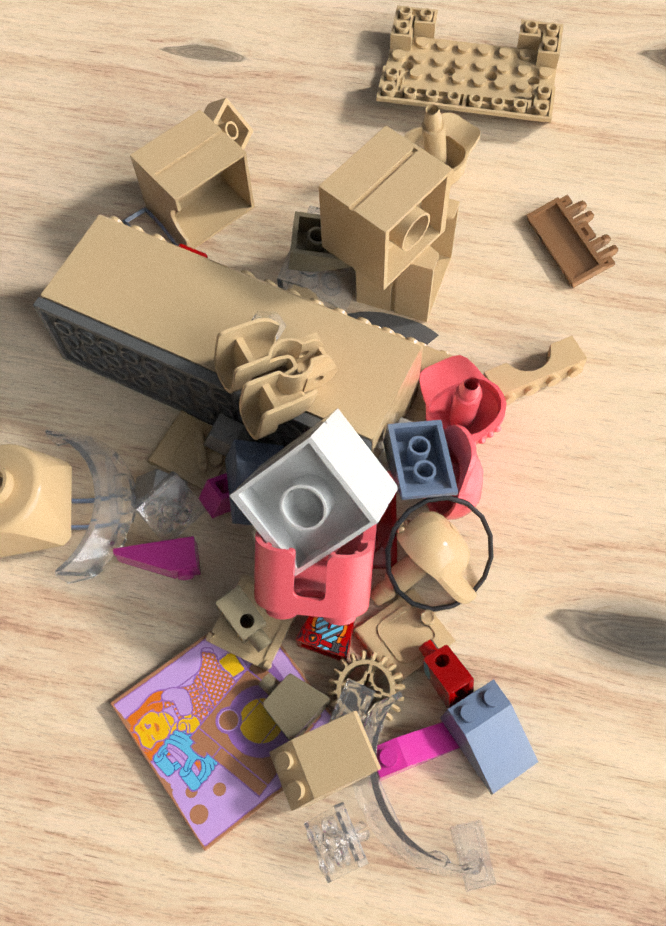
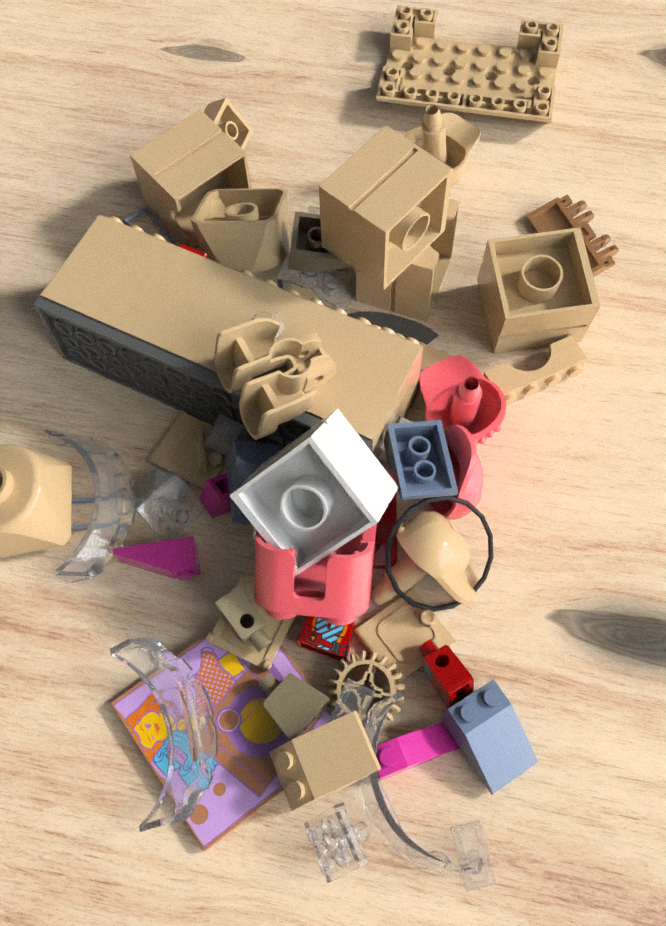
none -> clear windscreen [110,638,218,832]
none -> tan piece [191,188,289,275]
none -> tan piece [477,227,601,354]

